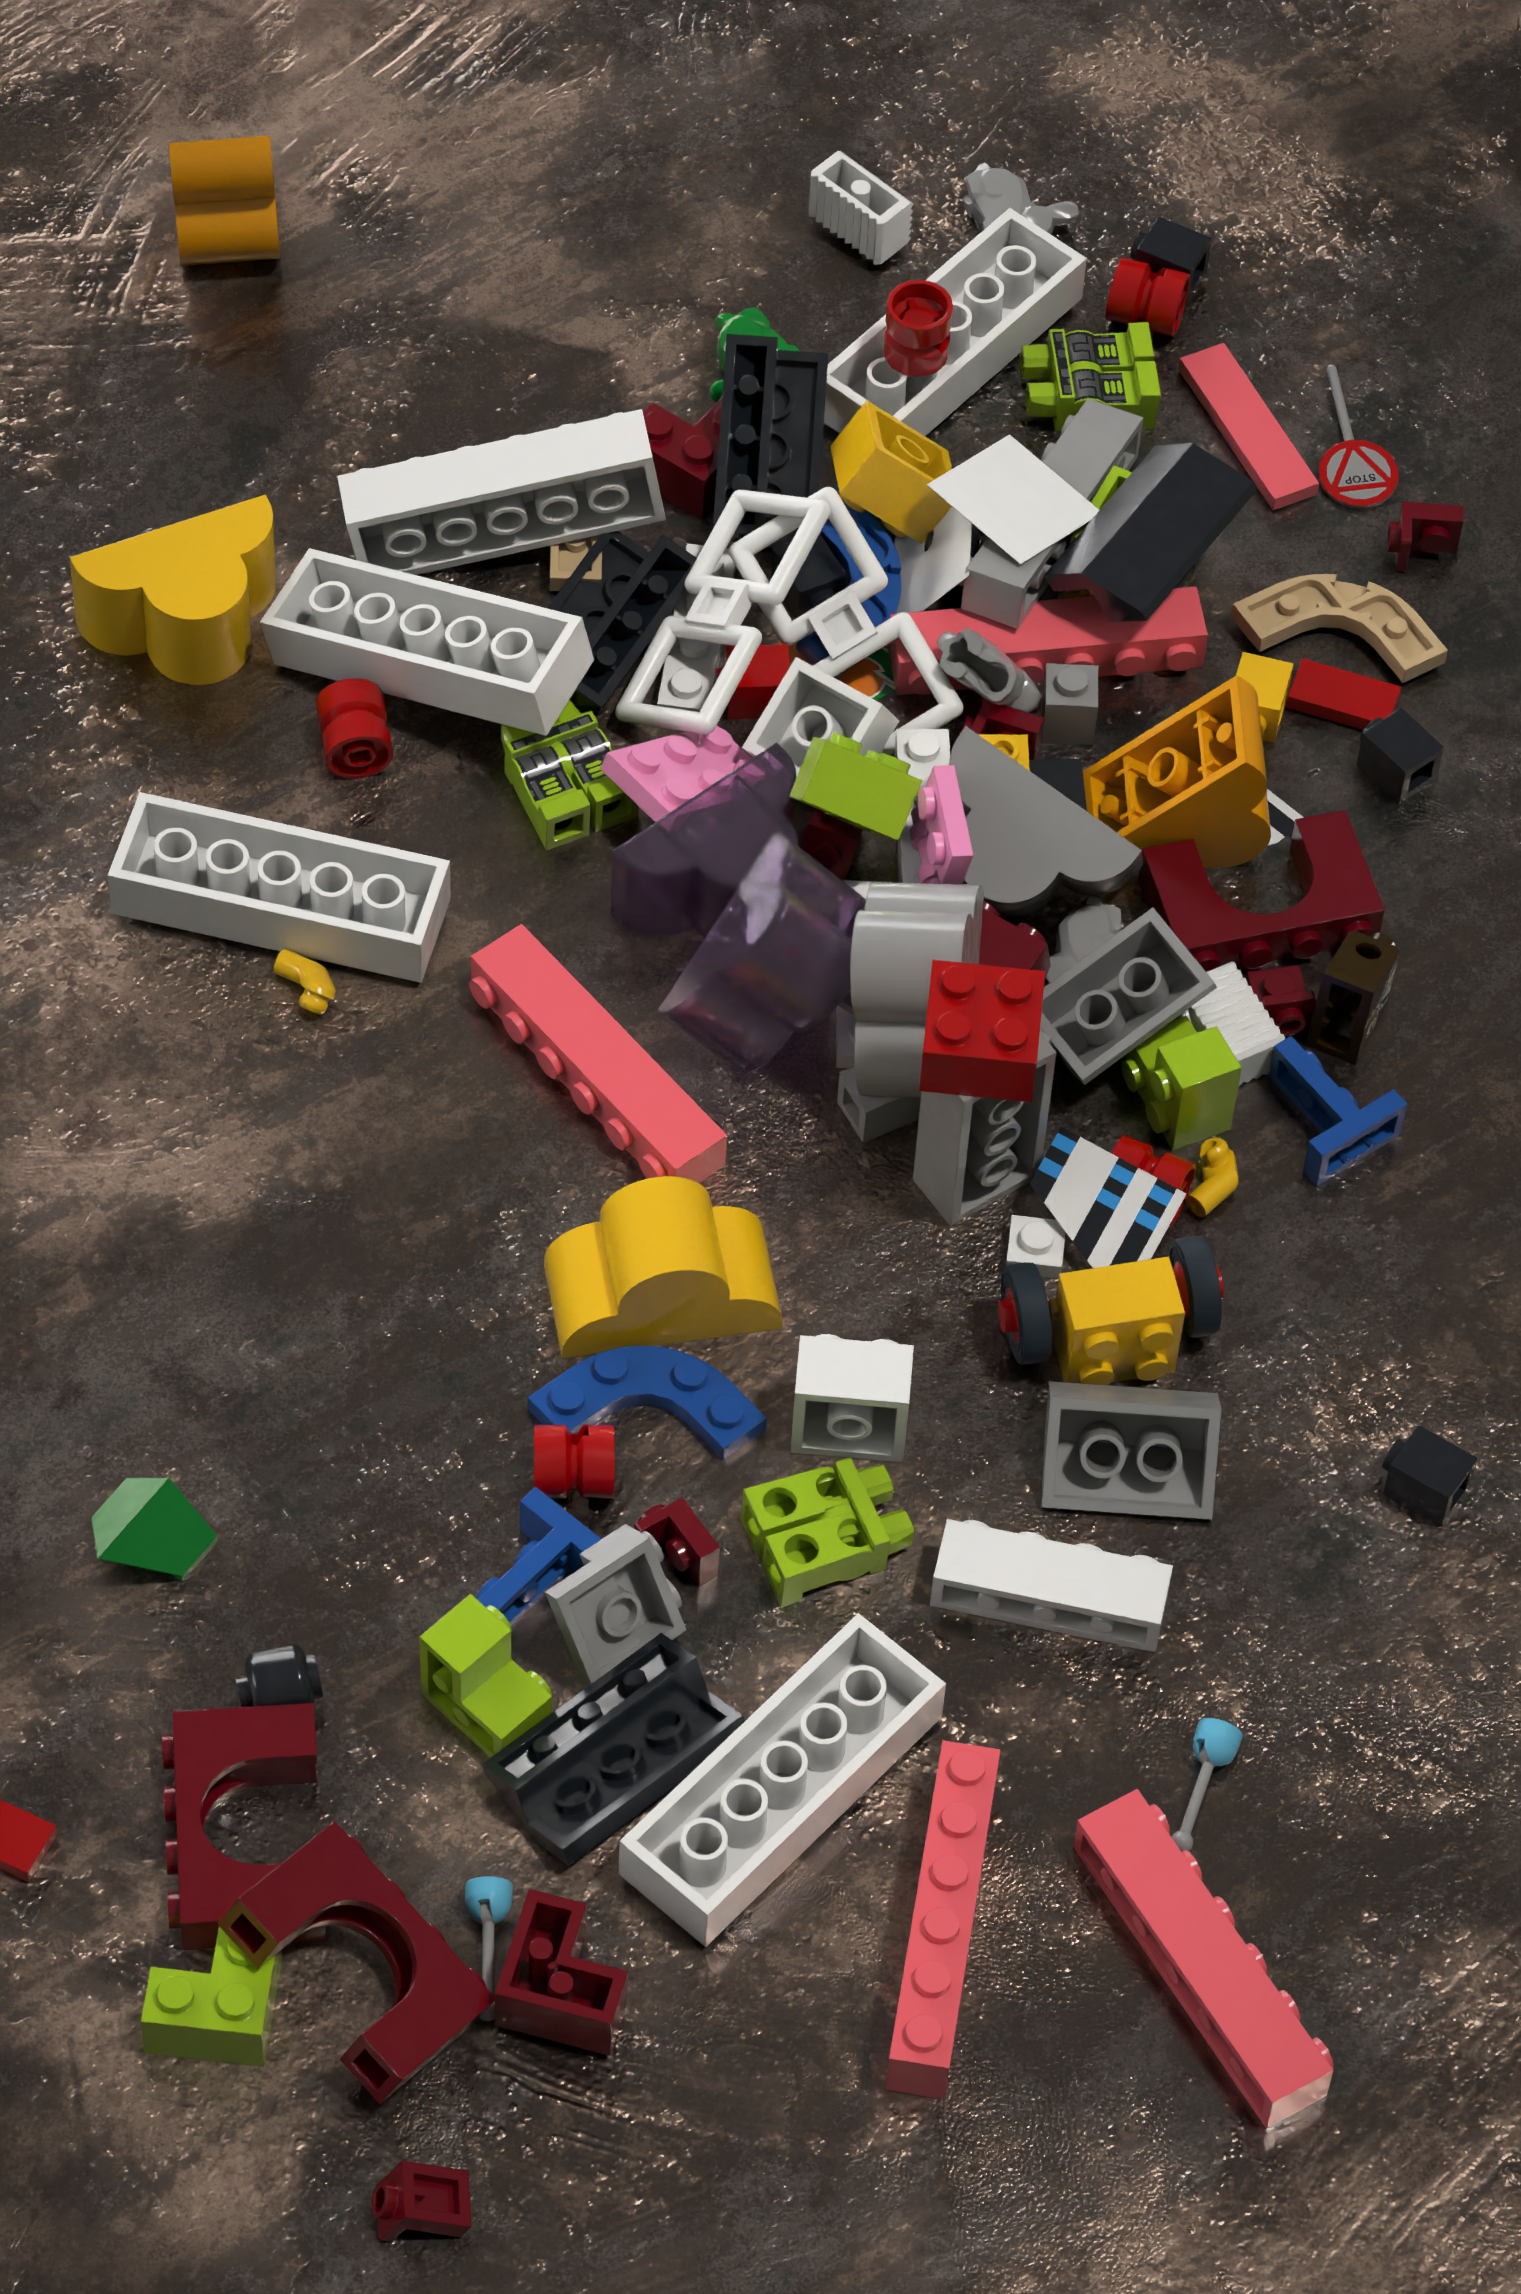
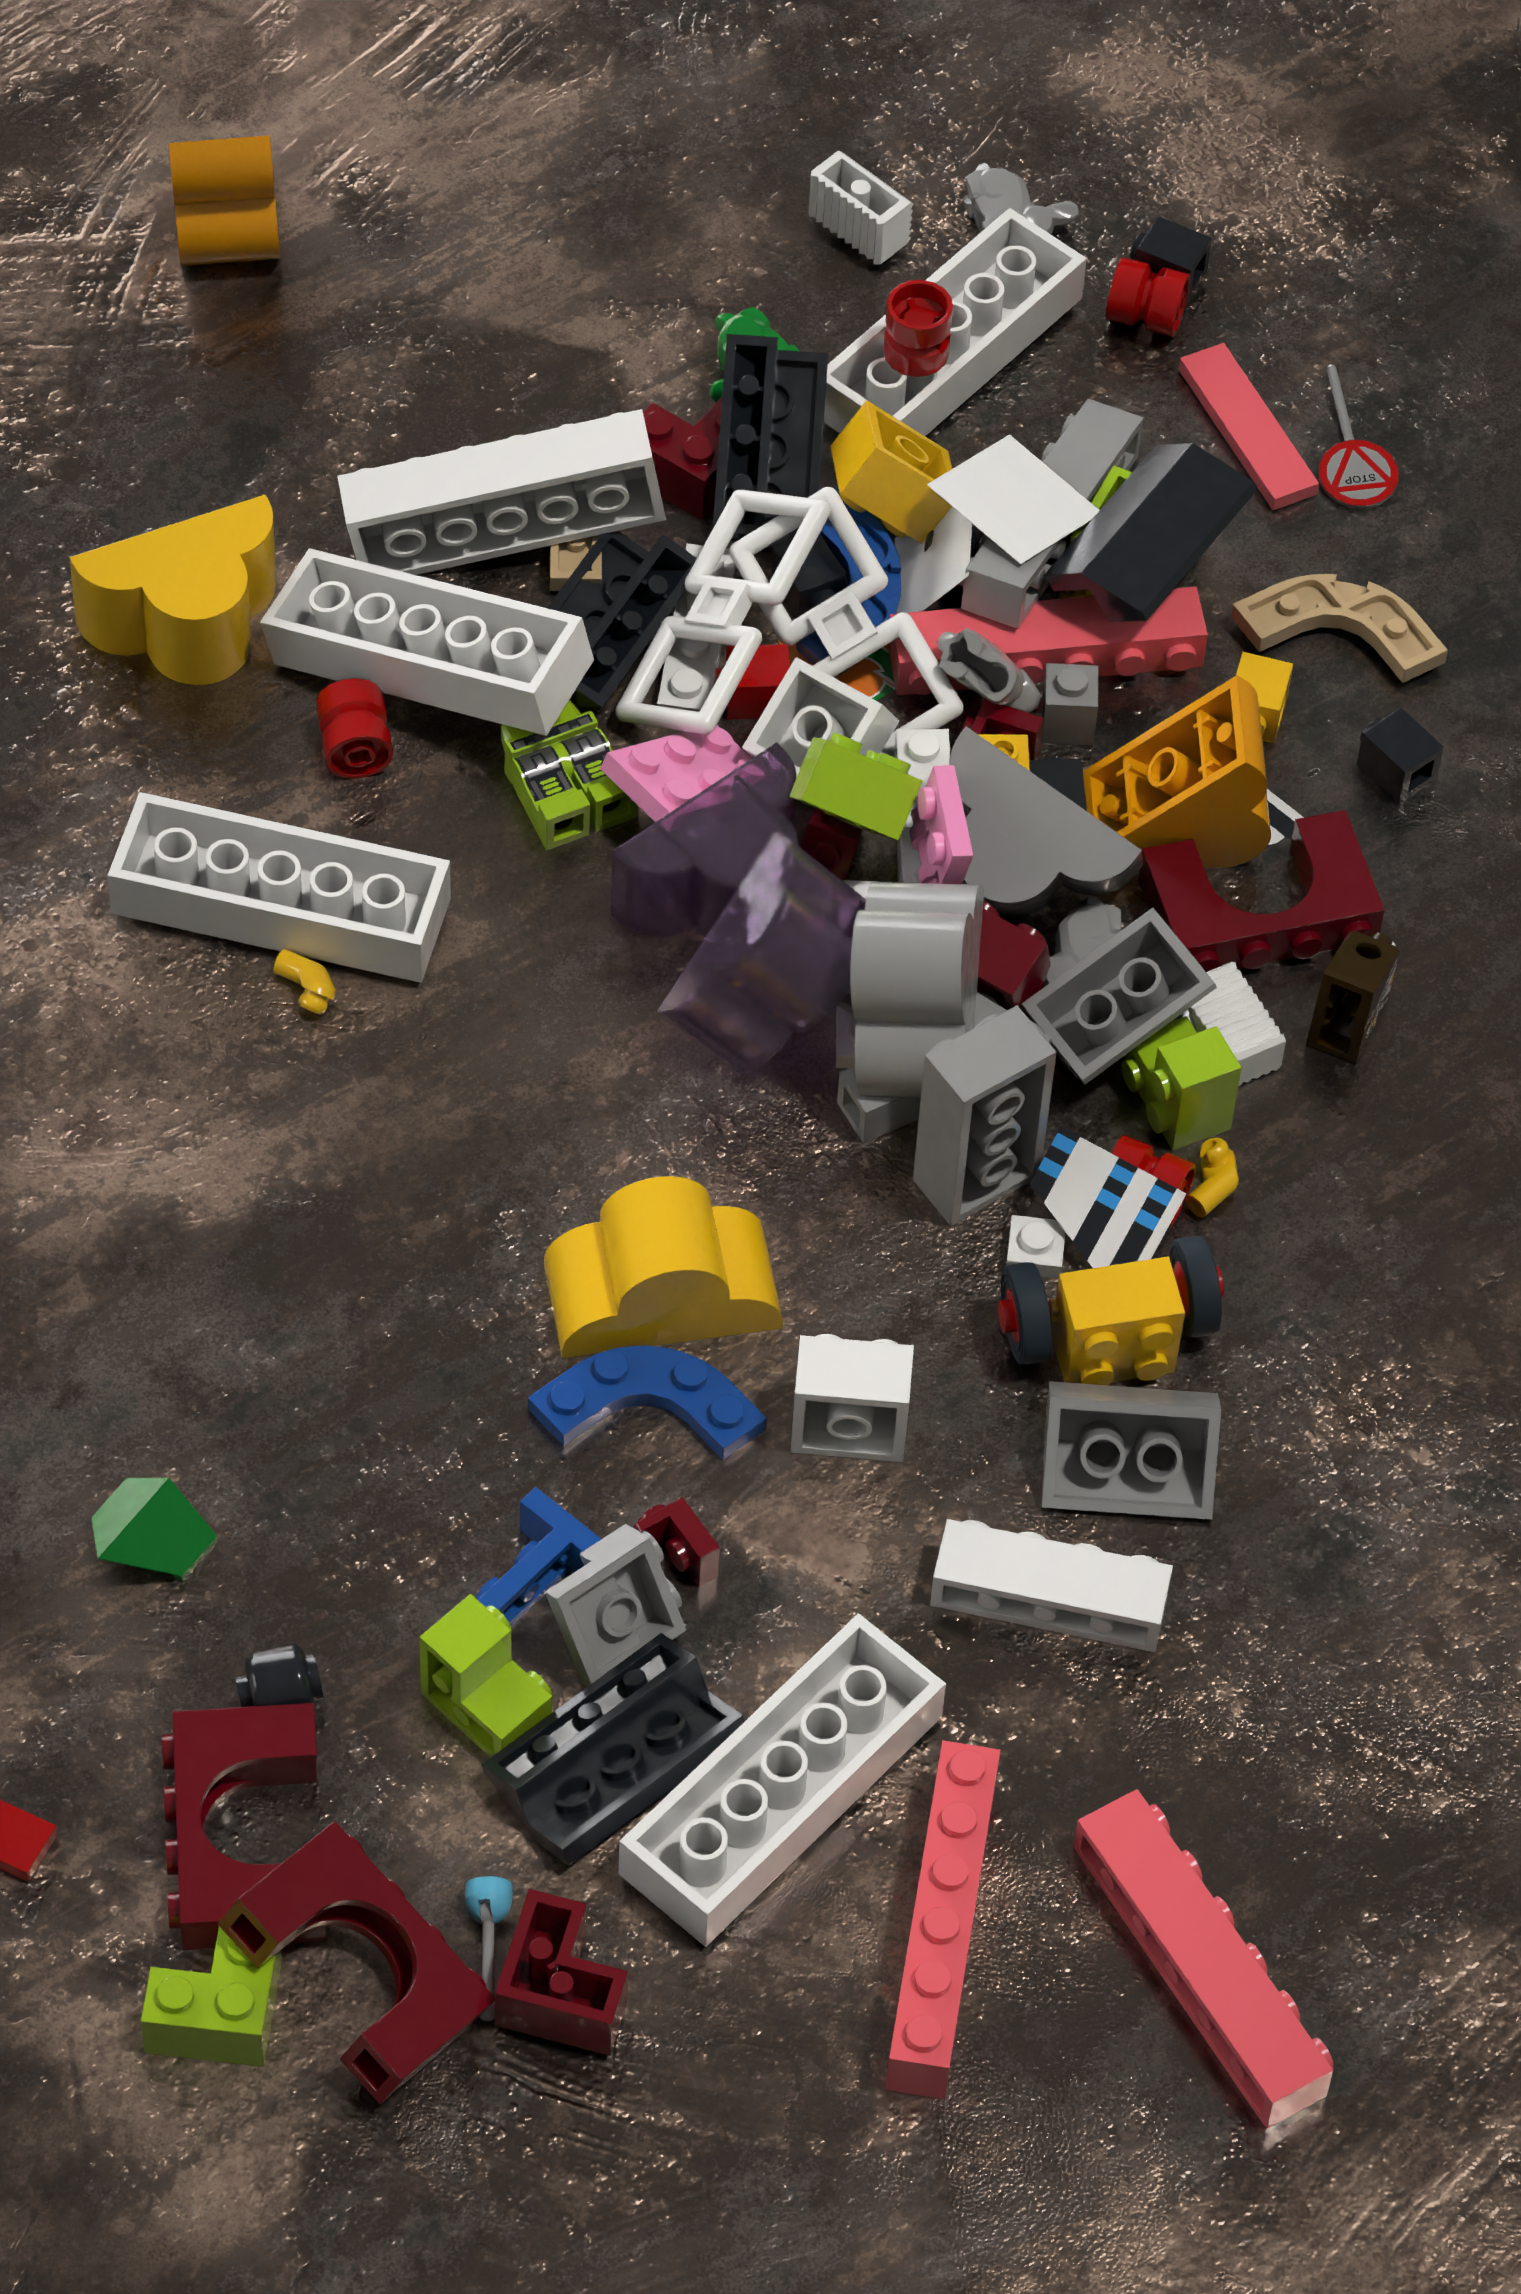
dark red bracket [371,2161,472,2242] -> none
coral brick [469,924,727,1183] -> none
red wheel [534,1425,615,1499] -> none
lime hips [740,1457,914,1608] -> none
red brick [919,960,1045,1103] -> none
lime hips [1019,322,1161,431] -> none
hinge [1171,1718,1243,1852] -> none
dark red bracket [1246,965,1316,1036] -> none
blue bracket [1268,1036,1407,1186] -> none
red tile [1286,658,1402,730] -> none
black brick [1382,1425,1477,1527] -> none
dark red bracket [1387,501,1464,572] -> none

